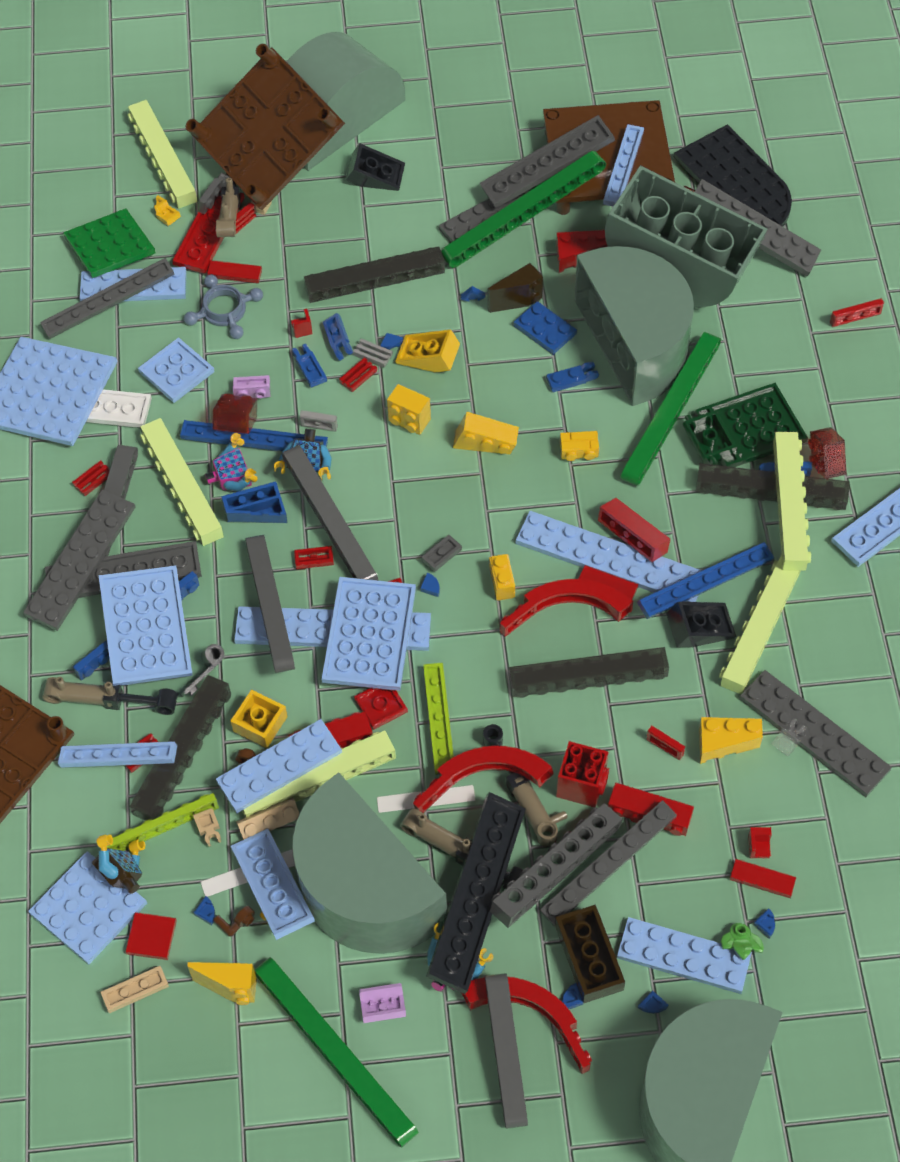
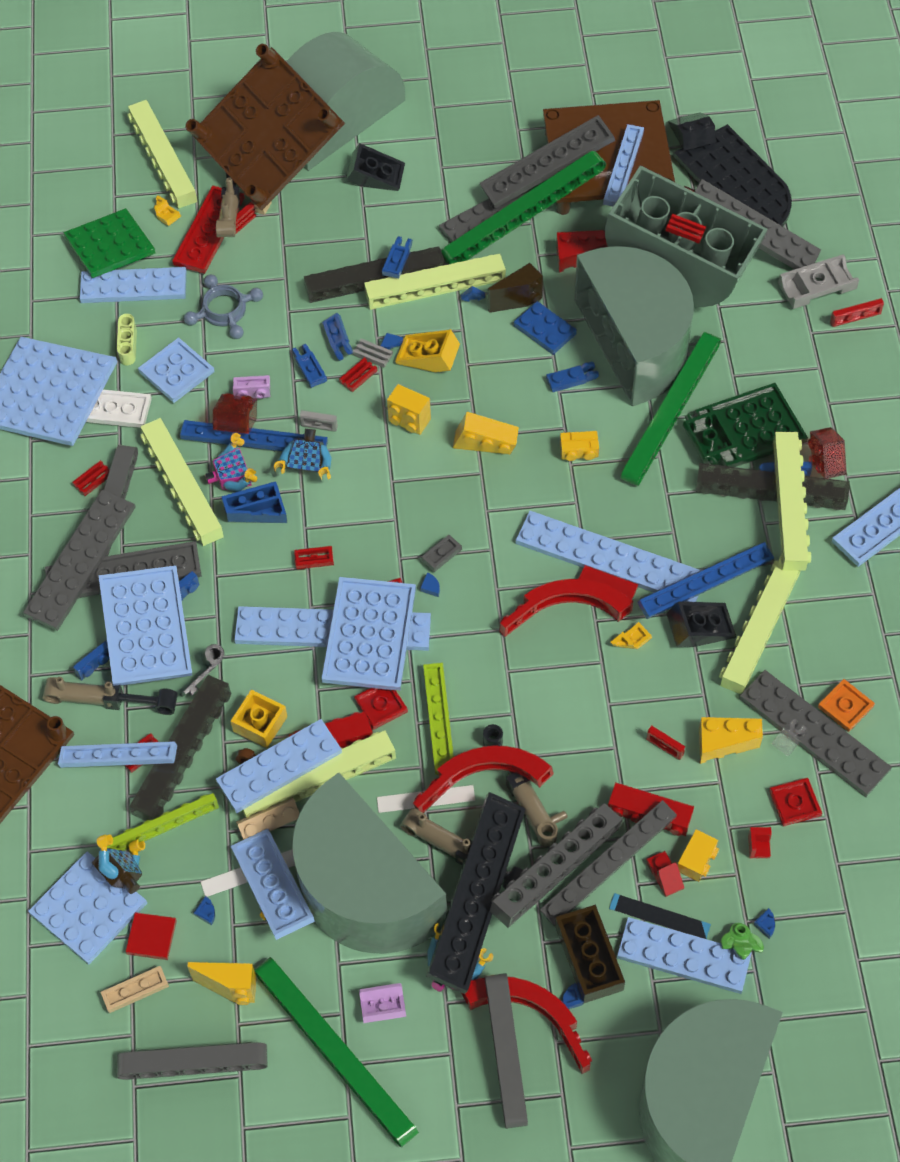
dark grey plate [40,258,175,339] -> none
tan plate [193,808,221,847] -> none
dark grey hinge [199,172,230,214] -> none
red tile [207,260,262,283] -> none
reddish brown plate [213,906,255,937] -> none
dark grey beam [245,535,295,673] -> none
dark grey beam [282,445,379,581] -> none
red panel [291,308,313,338] -> none
yellow brick [489,554,515,601] -> none
clear smoke brick [509,647,669,698] -> none
red brick [557,741,610,808] -> none
red brick [598,498,671,562] -> none
blue tile [638,991,669,1014] -> none
red tile [730,859,796,899] -> none
none -> yellowish green beam [117,314,137,366]
none -> dark grey beam [117,1043,268,1080]
none -> yellowish green brick [364,254,506,310]
none -> blue hinge [382,236,413,279]
none -> black sticker [609,893,711,939]
none -> yellow slope [611,622,652,649]
none -> red slope [646,851,684,897]
none -> red tile [665,214,706,244]
none -> black slope [668,112,716,151]
none -> yellow brick [678,829,719,882]
none -> red tile [769,778,823,827]
none -> light grey piece [778,254,859,309]
none -> orange plate [818,679,875,732]

